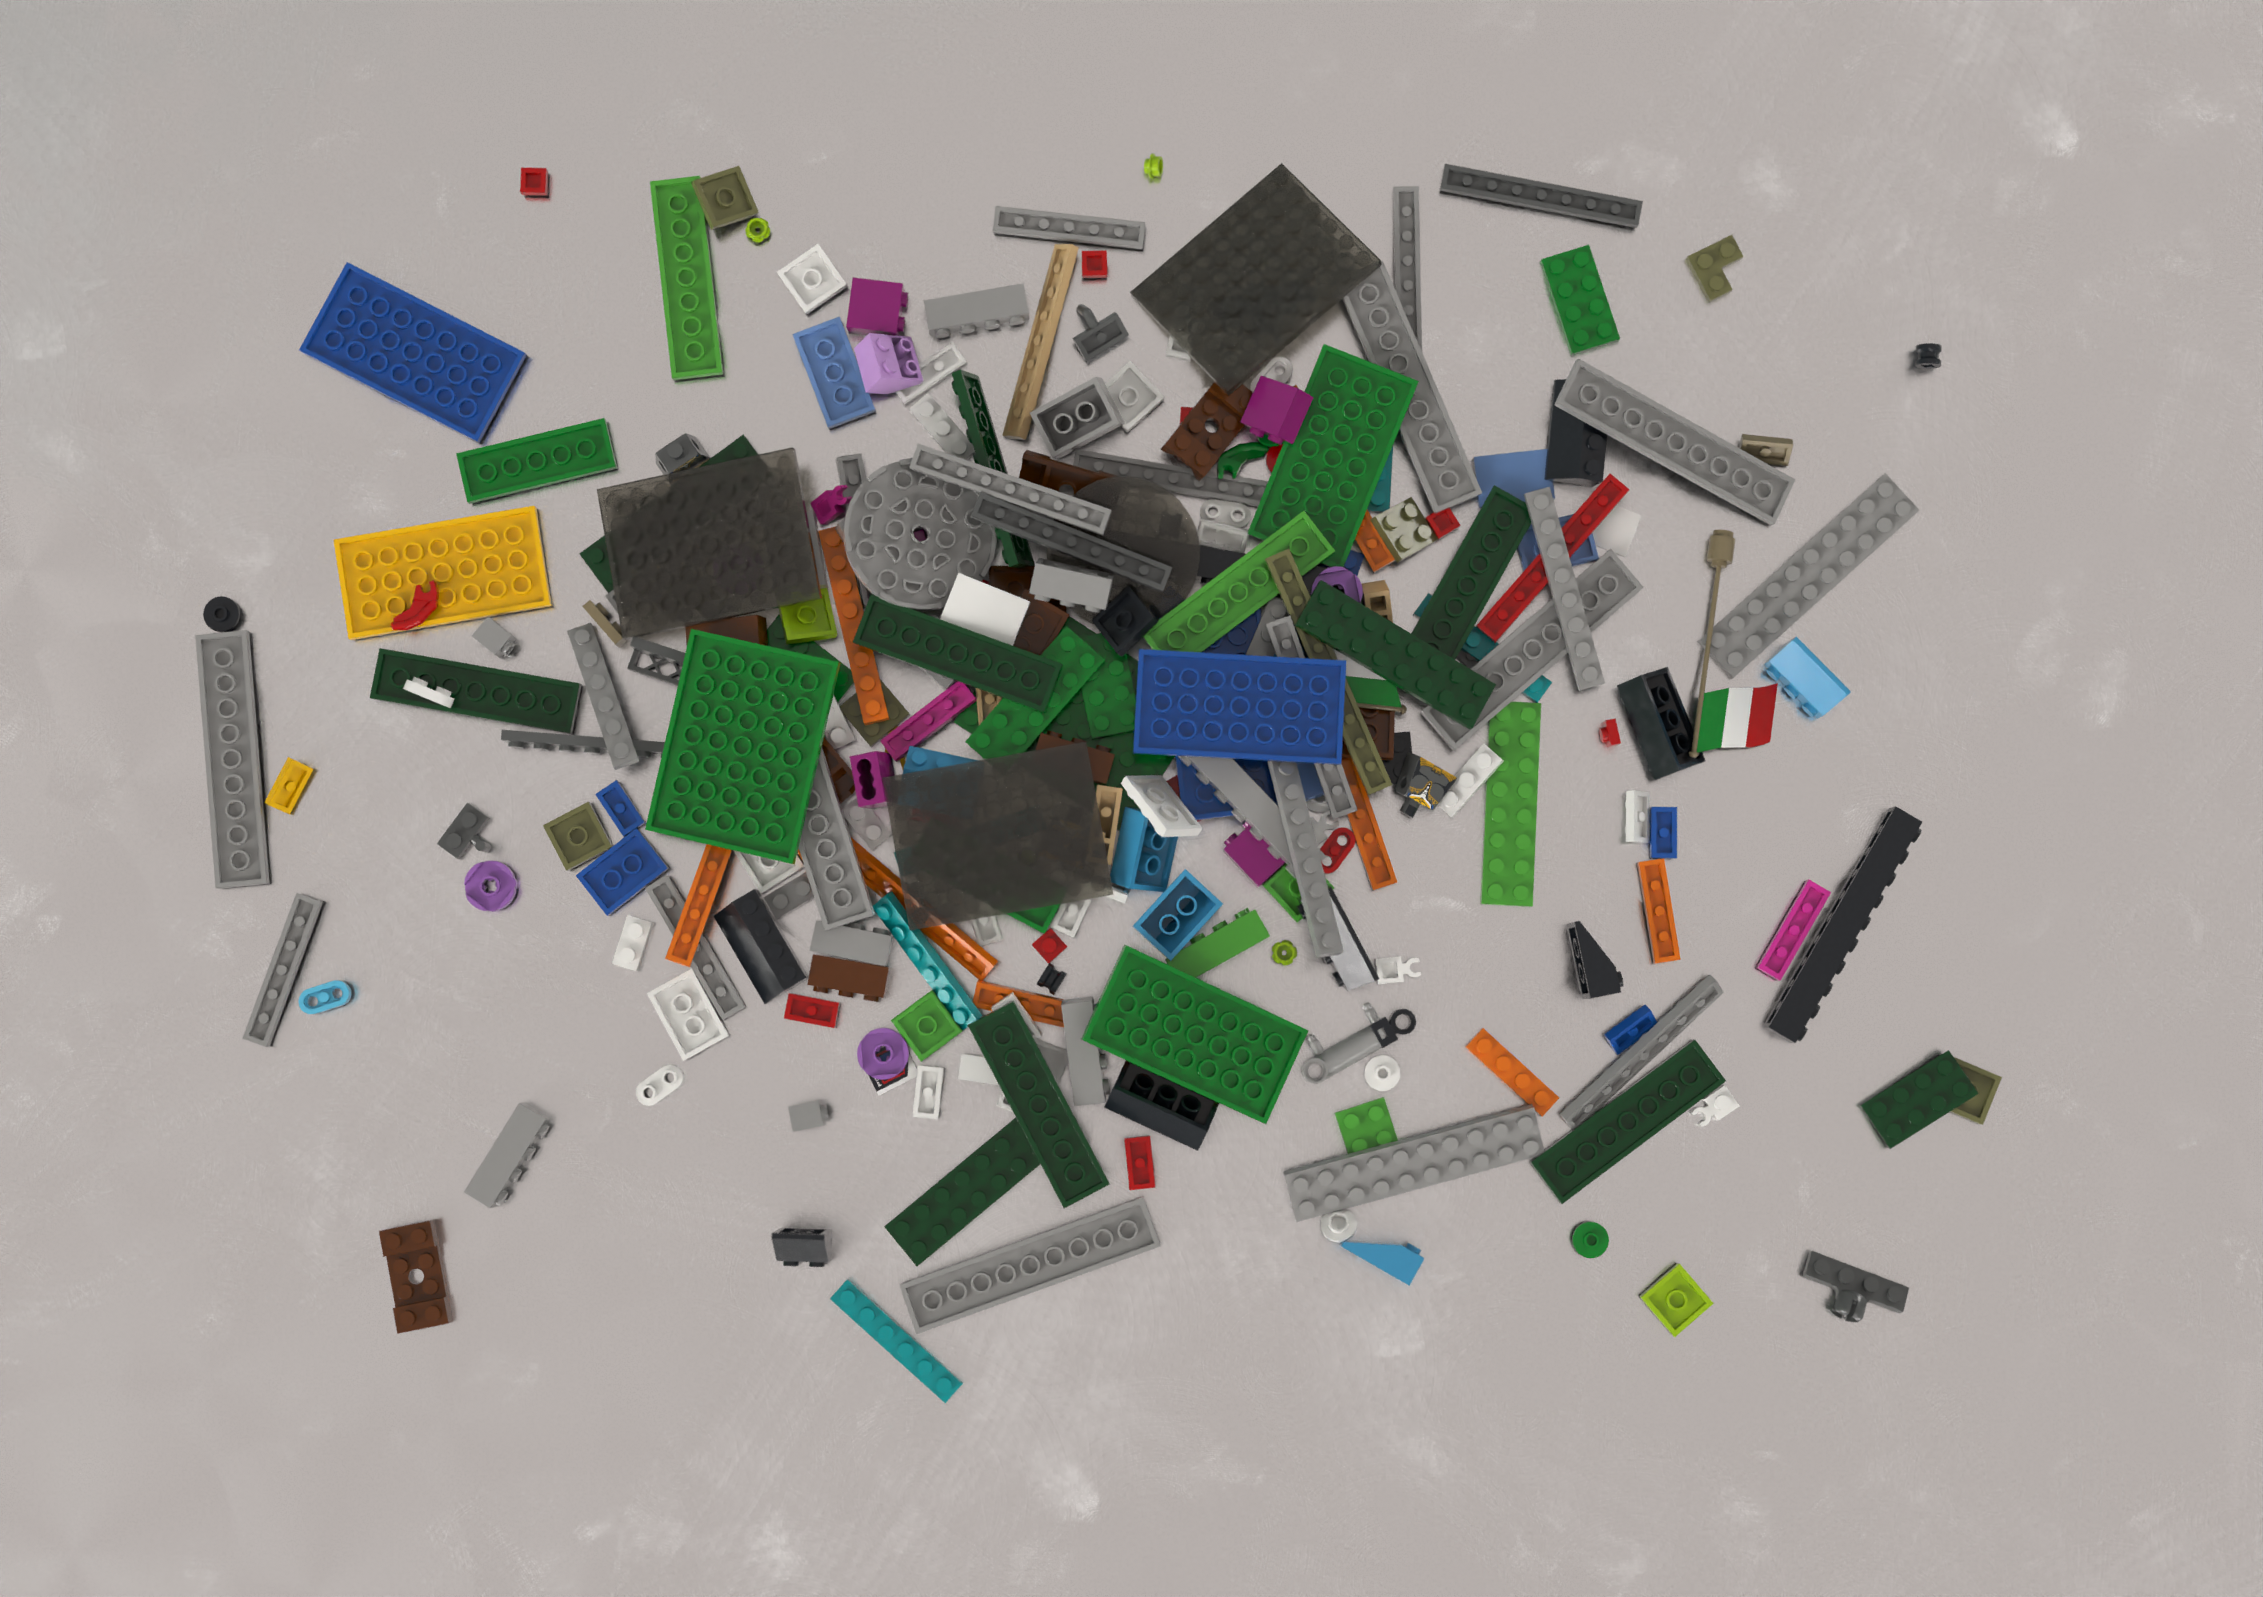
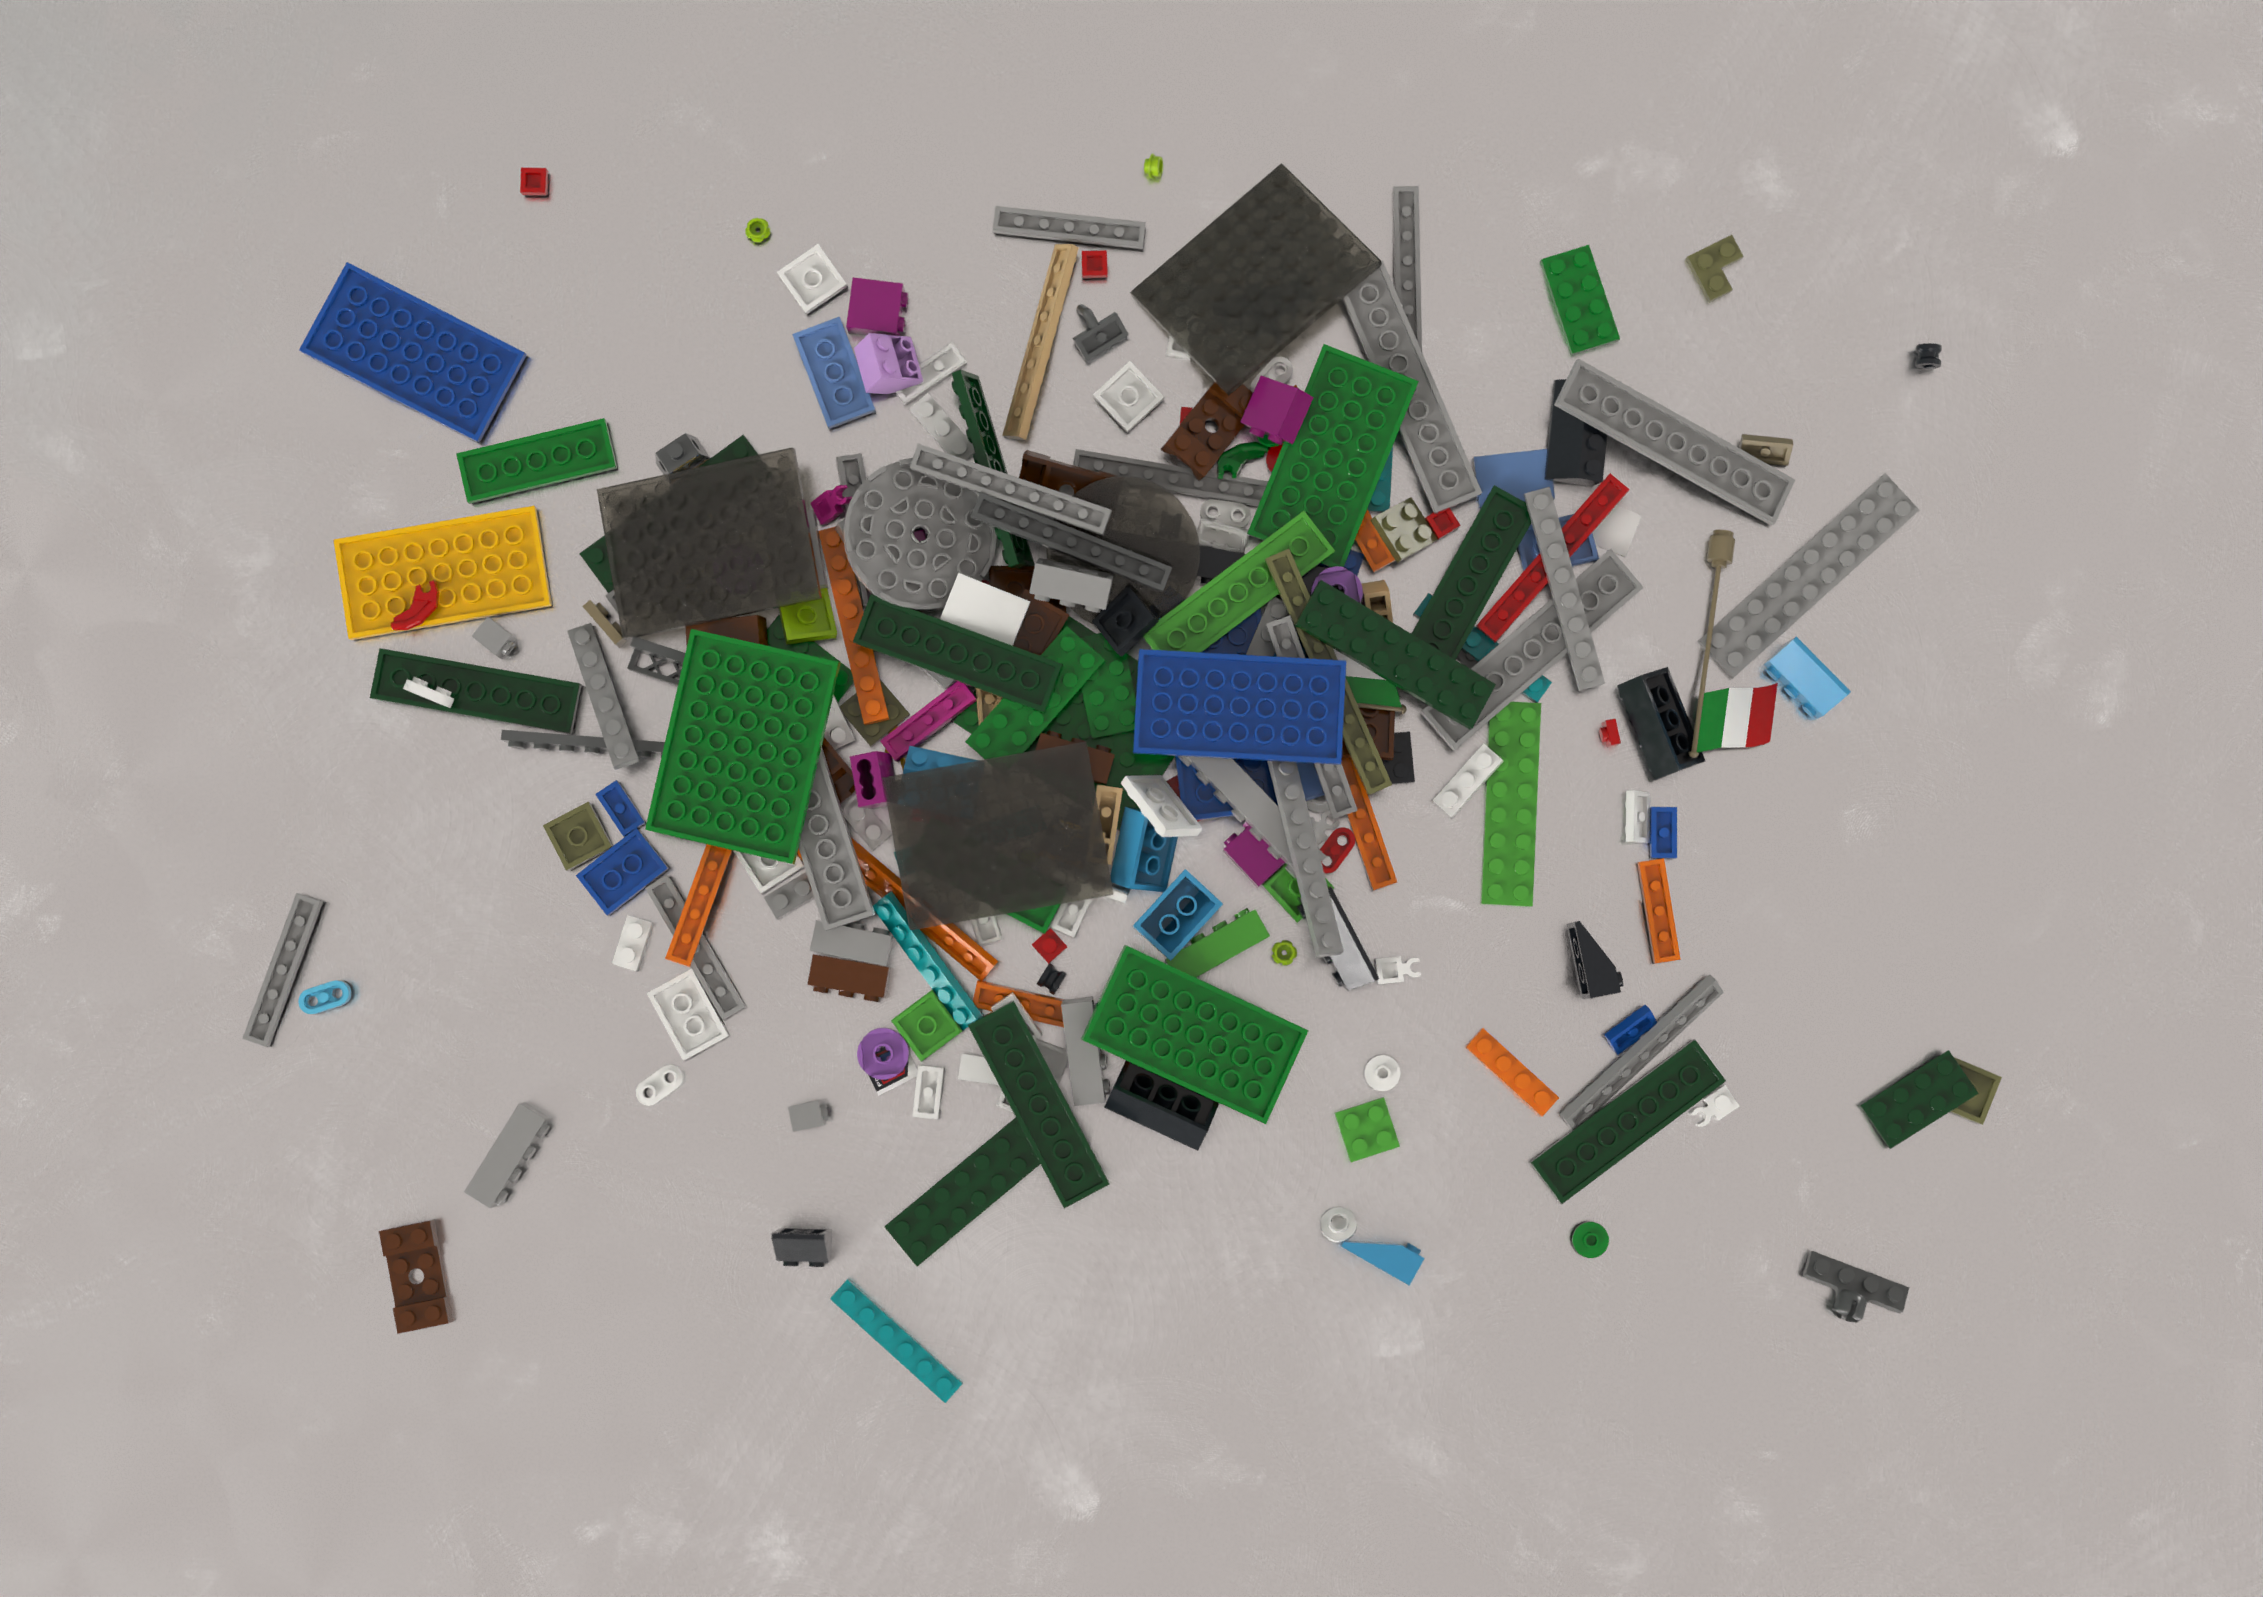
light grey plate [195,630,270,889] -> none
black piece [203,596,240,632] -> none
yellow plate [264,757,313,815] -> none
dark grey plate [437,803,491,859] -> none
medium lavender plate [464,861,518,912] -> none
bright green plate [650,175,723,380] -> none
olive plate [691,166,759,230] -> none
black slope [714,889,809,1004] -> none
red plate [784,993,840,1028] -> none
light grey plate [899,1197,1161,1334] -> none
light grey brick [924,283,1030,338] -> none
light grey brick [1030,377,1125,459] -> none
red plate [1124,1136,1155,1190] -> none
light grey plate [1283,1104,1545,1222] -> none
light grey piece [1301,1002,1416,1084] -> none
dark grey torso [1395,752,1457,818] -> none
dark grey plate [1440,164,1643,228] -> none
lime plate [1639,1263,1714,1337] -> none
dark pink plate [1756,879,1831,981] -> none
black brick [1763,806,1922,1043] -> none

